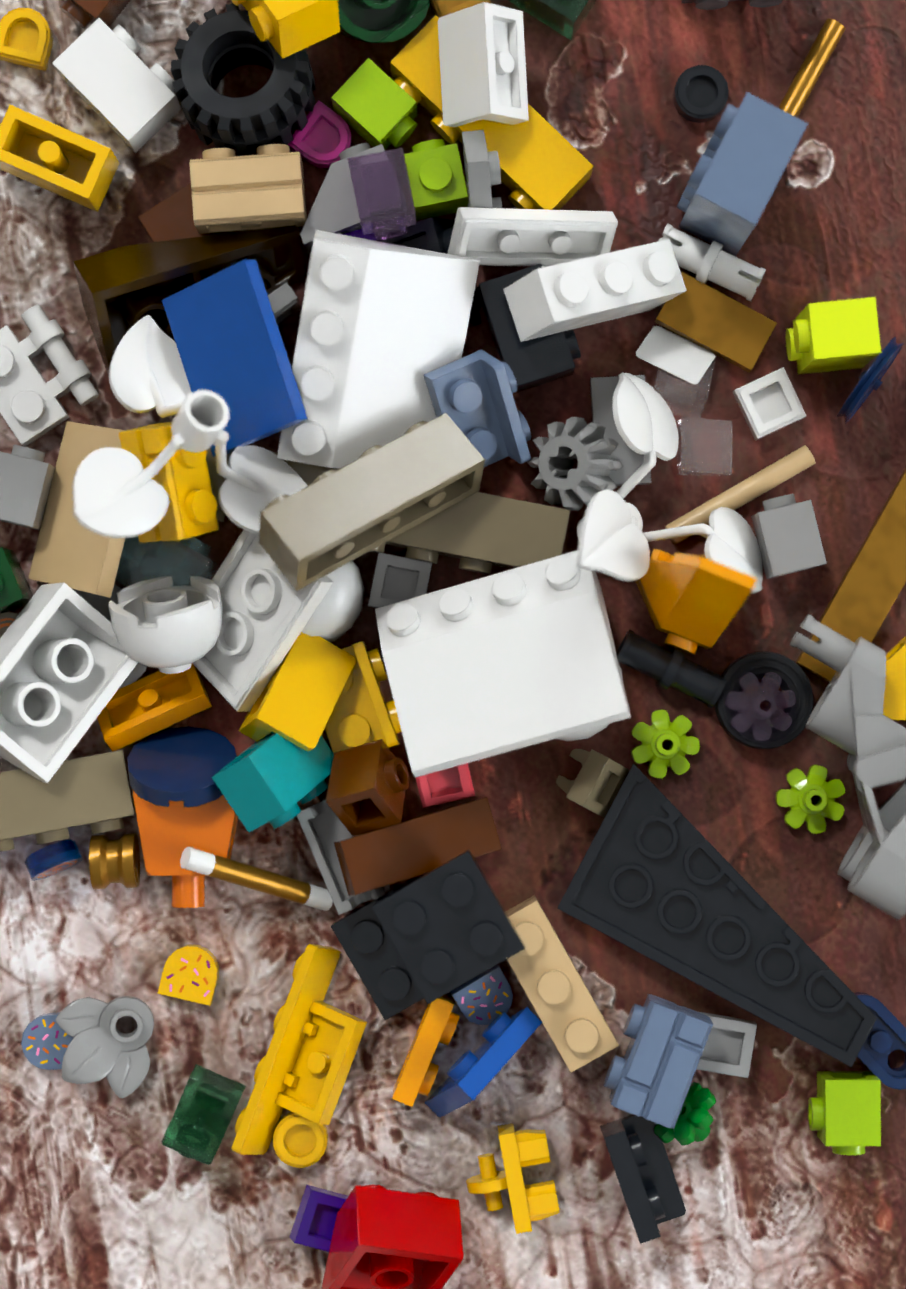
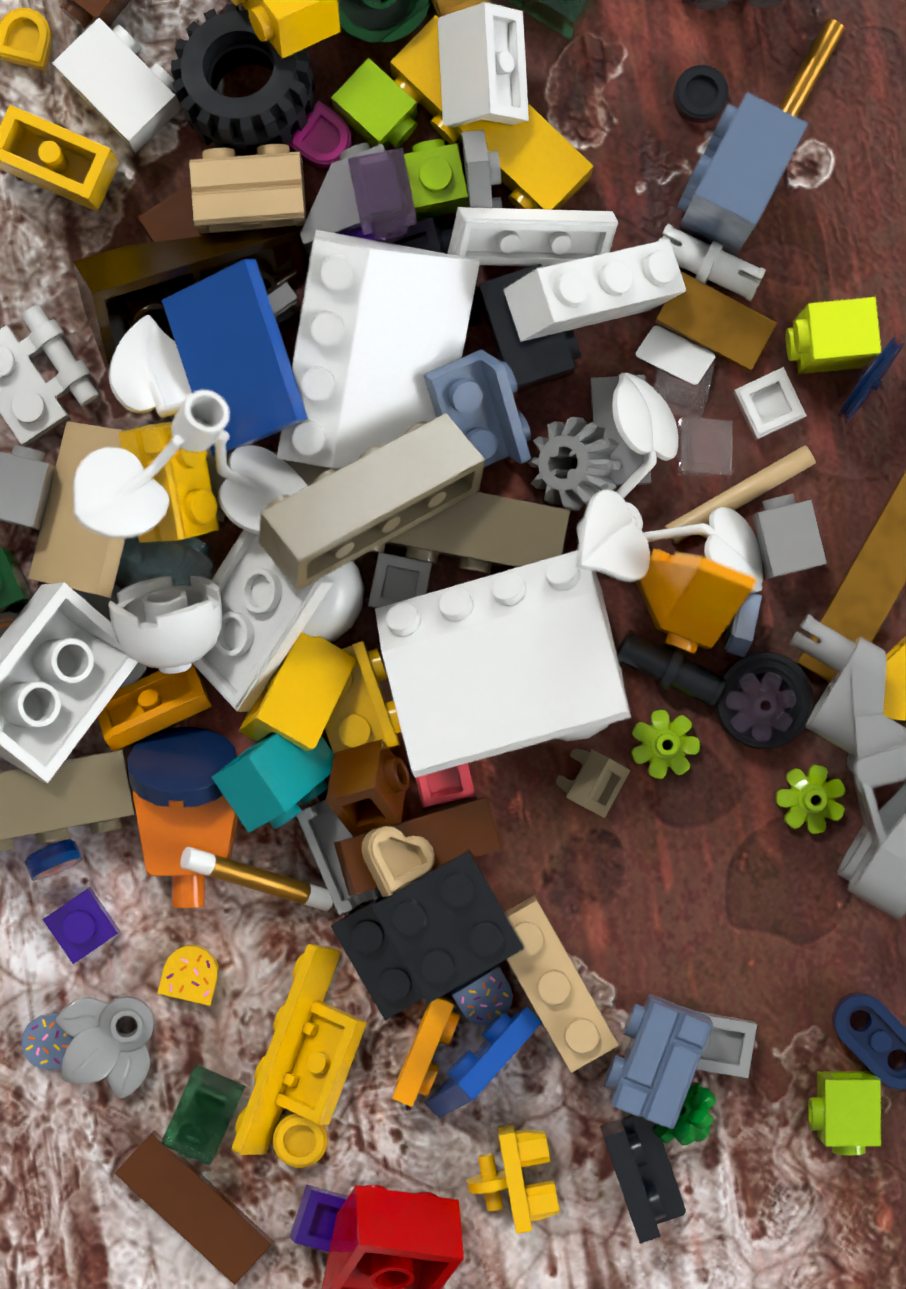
pearl gold wheel [89,833,140,889] -> none
black wing [557,764,877,1067] -> none
none -> dark purple plate [42,887,121,964]
none -> reddish brown tile [115,1130,273,1285]
none -> tan tile [361,826,435,897]
none -> sand blue tile [723,593,762,657]

